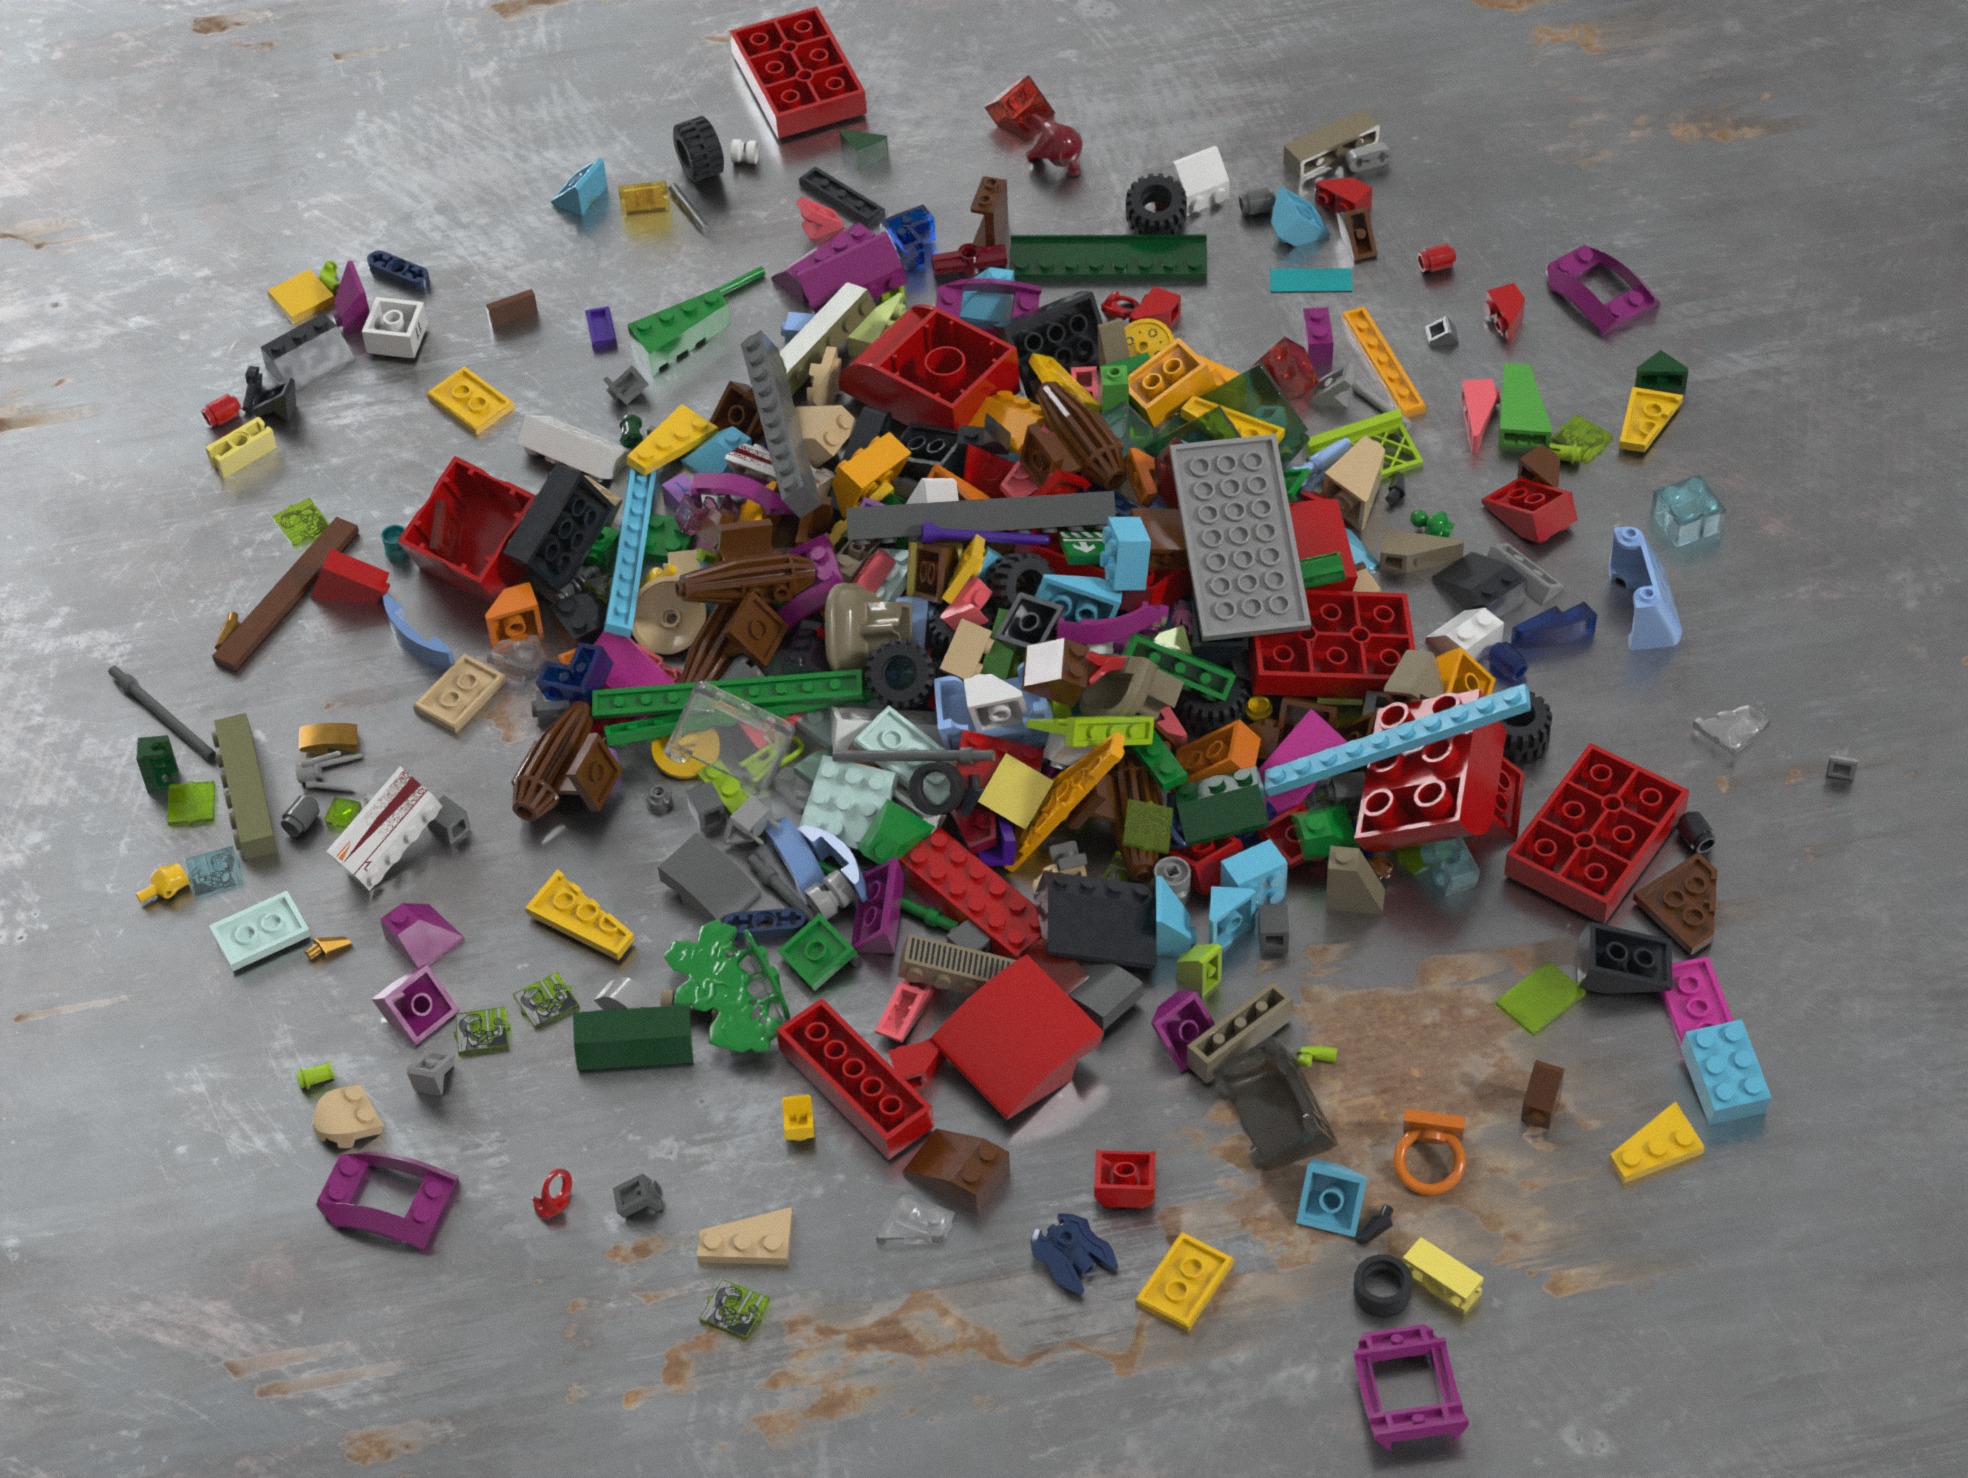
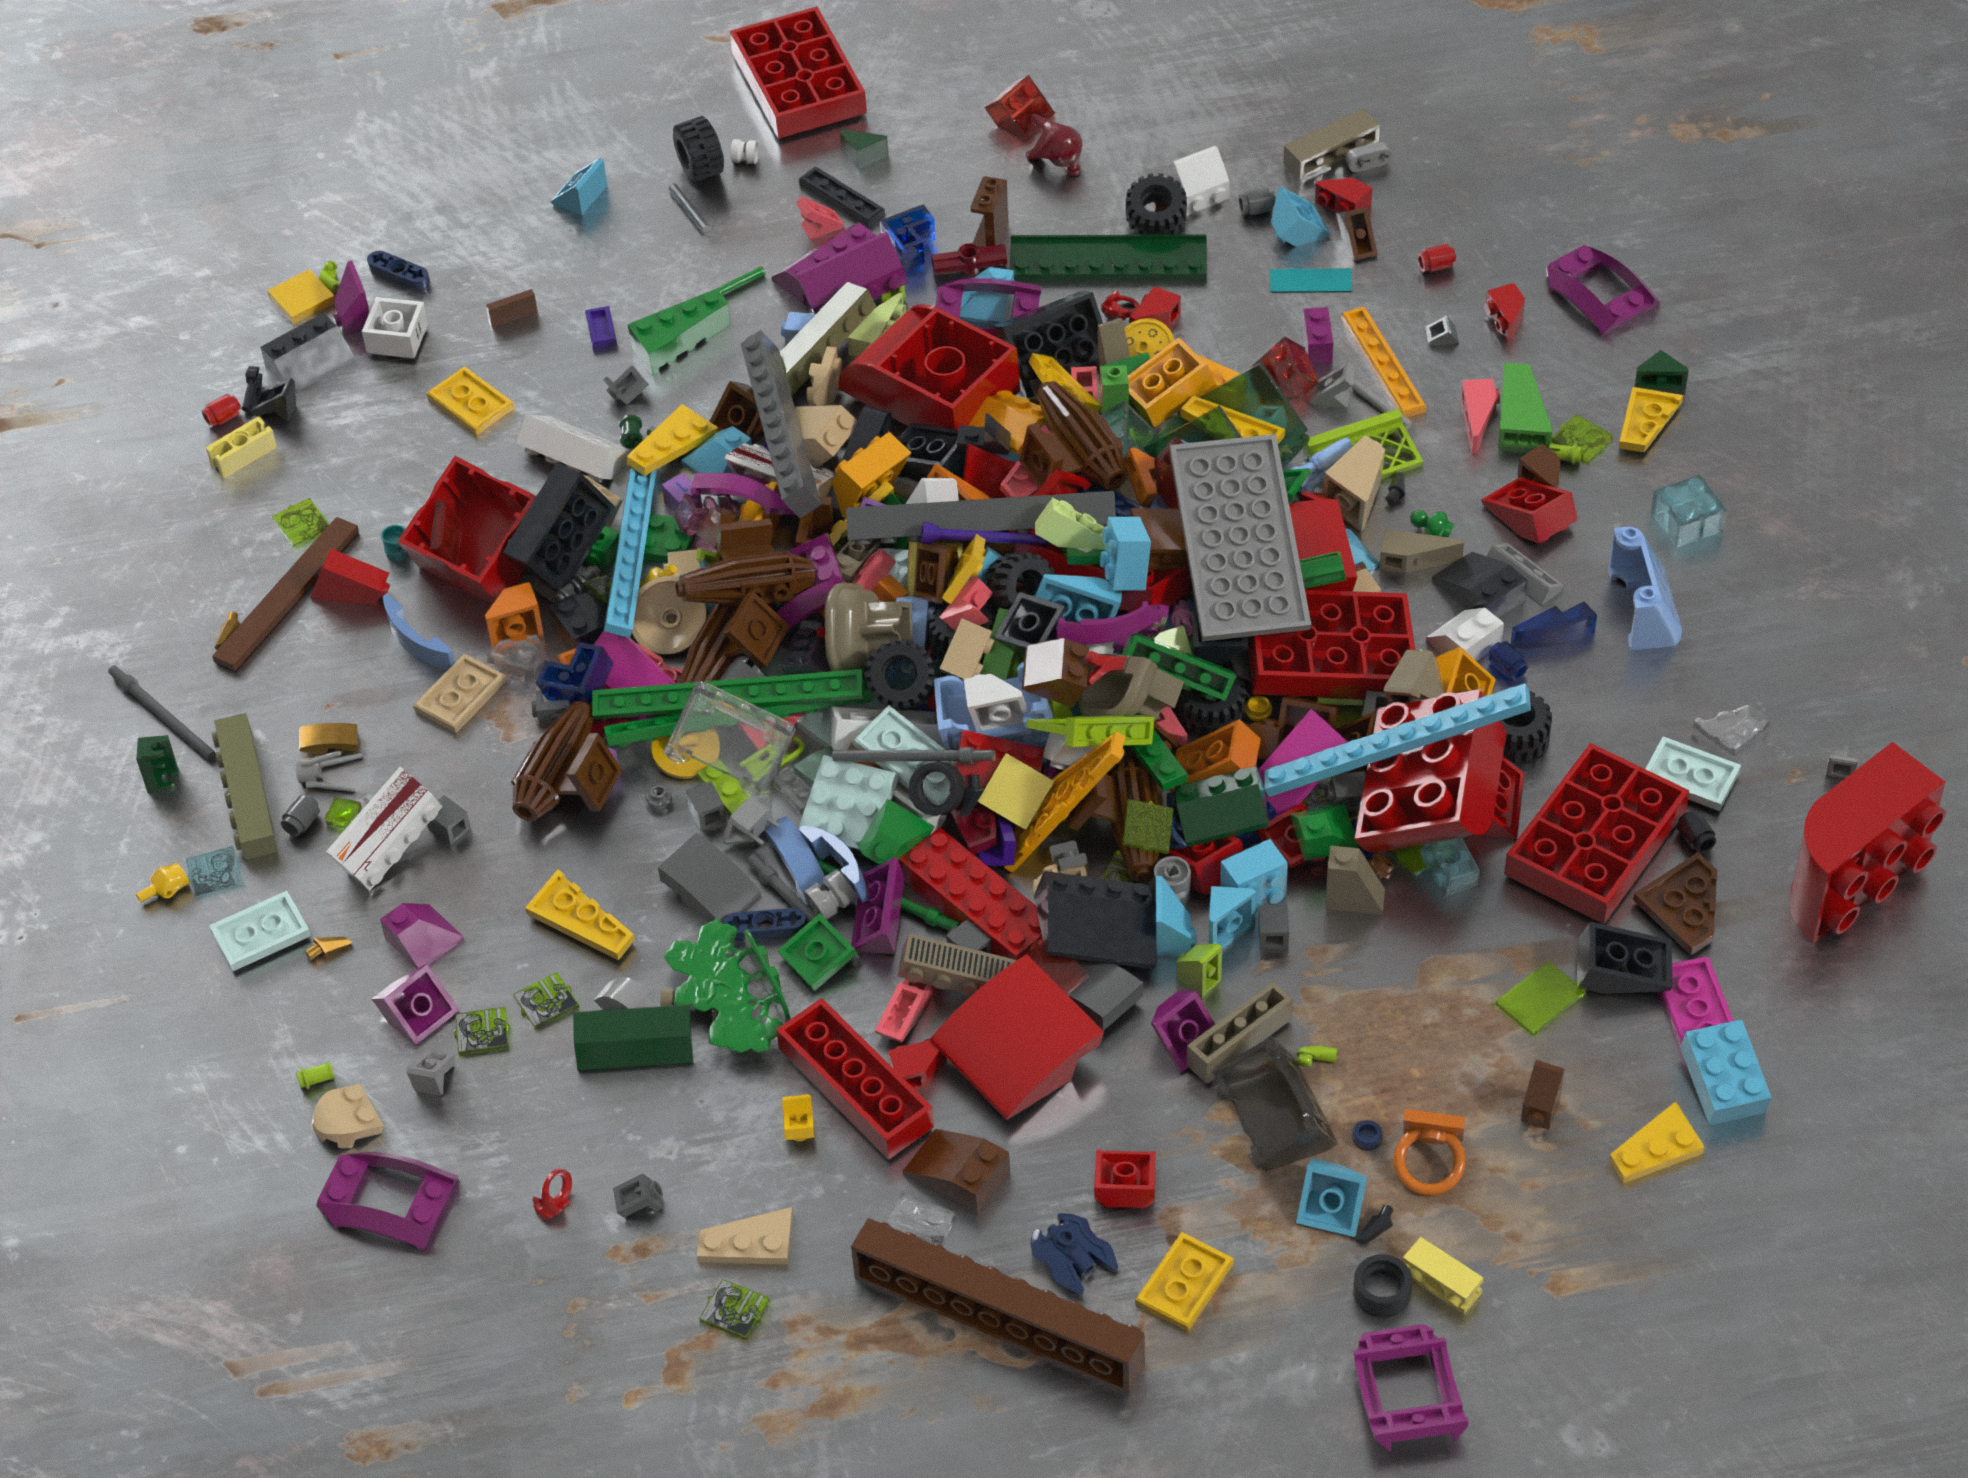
clear neon green piece [167,781,215,826] -> none
clear yellow slope [618,180,670,216] -> none
none -> reddish brown brick [851,1218,1145,1394]
none -> orange slope [872,574,909,602]
none -> yellowish green slope [1035,497,1107,550]
none -> dark blue tile [1352,1120,1383,1151]
none -> light aqua plate [1646,737,1741,811]
none -> red brick [1789,742,1946,943]

